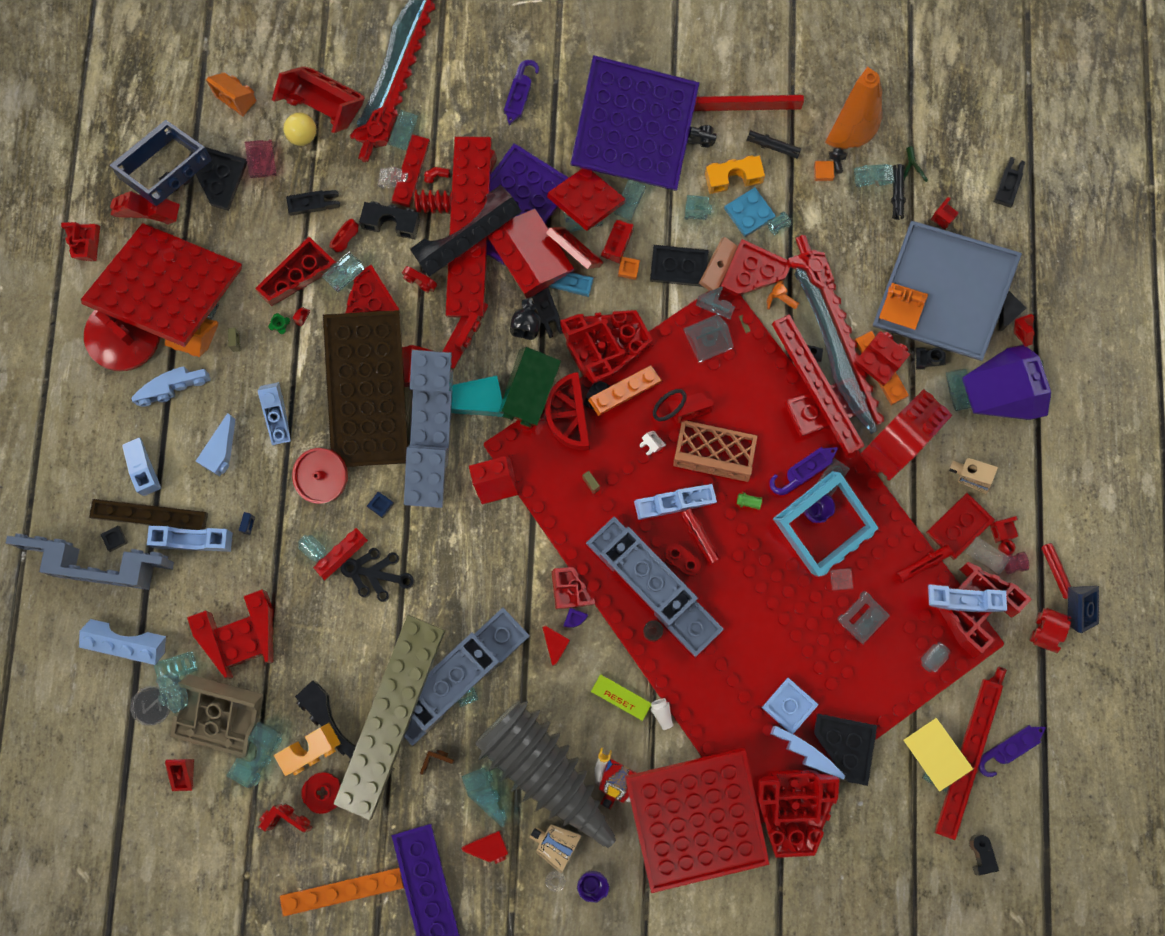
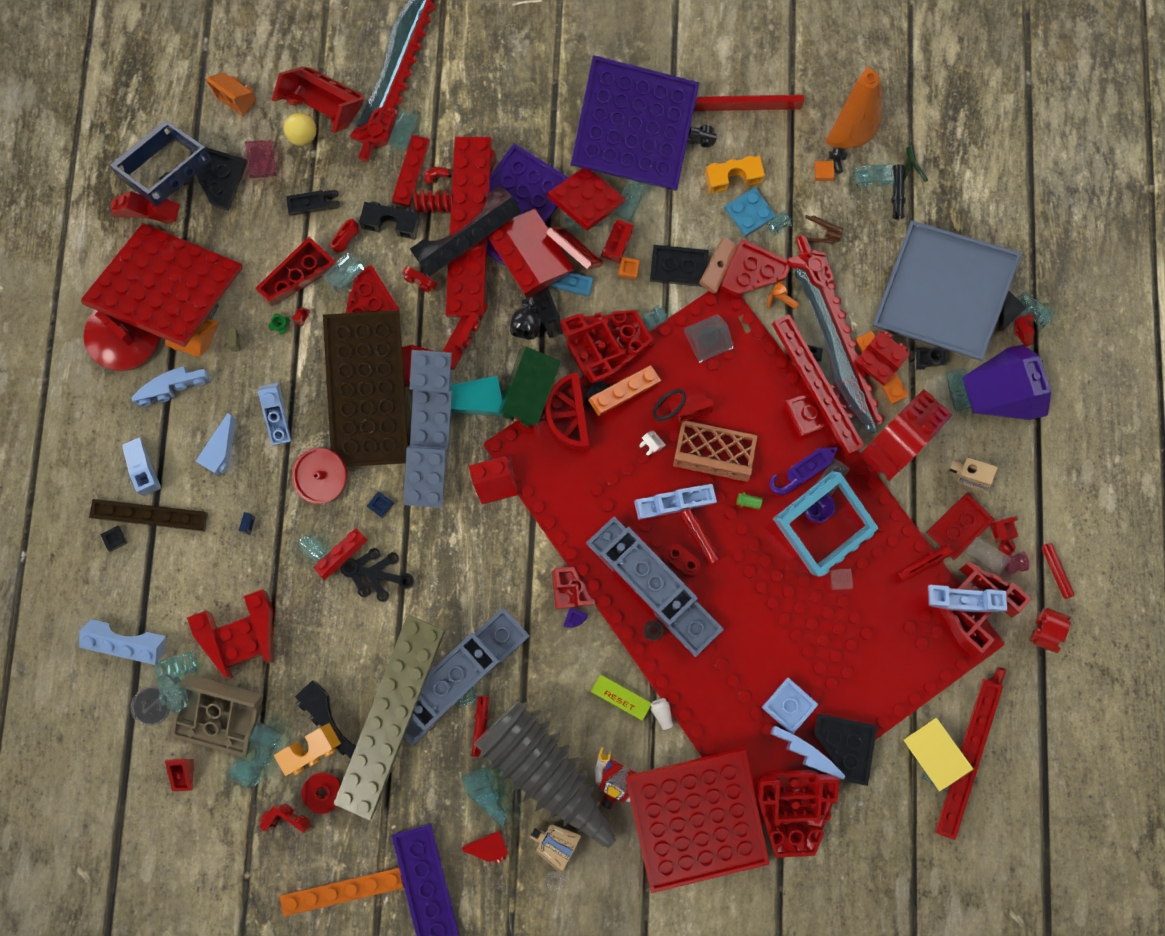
sand blue bracket [6,533,174,590] -> none
red slope [61,222,100,261] -> none
light blue arch [147,526,233,552] -> none
clear plate [377,167,408,189] -> none
reddish brown bracket [420,749,455,775] -> none
dark purple plate [504,60,539,125] -> none
red slope [542,626,570,667] -> none
dark purple hair [577,870,610,903] -> none
olive tile [582,471,600,494] -> none
clear light blue brick [684,195,712,220] -> none
clear light blue slope [696,287,735,319] -> none
black pin [746,130,802,159] -> none
clear light blue plate [837,591,890,644] -> none
orange hinge [879,283,928,330] -> none
clear light blue brick [921,642,950,672] -> none
red panel [931,197,959,230] -> none
black leg [969,835,999,876] -> none
dark purple plate [978,725,1046,777] -> none
black hinge [993,156,1025,208] -> none
dark blue slope [1068,586,1099,633] -> none
none -> red pin [471,696,490,757]
none -> clear light blue wheel [642,305,668,331]
none -> reddish brown plant [805,215,844,245]
none -> clear light blue slope [1017,292,1055,329]

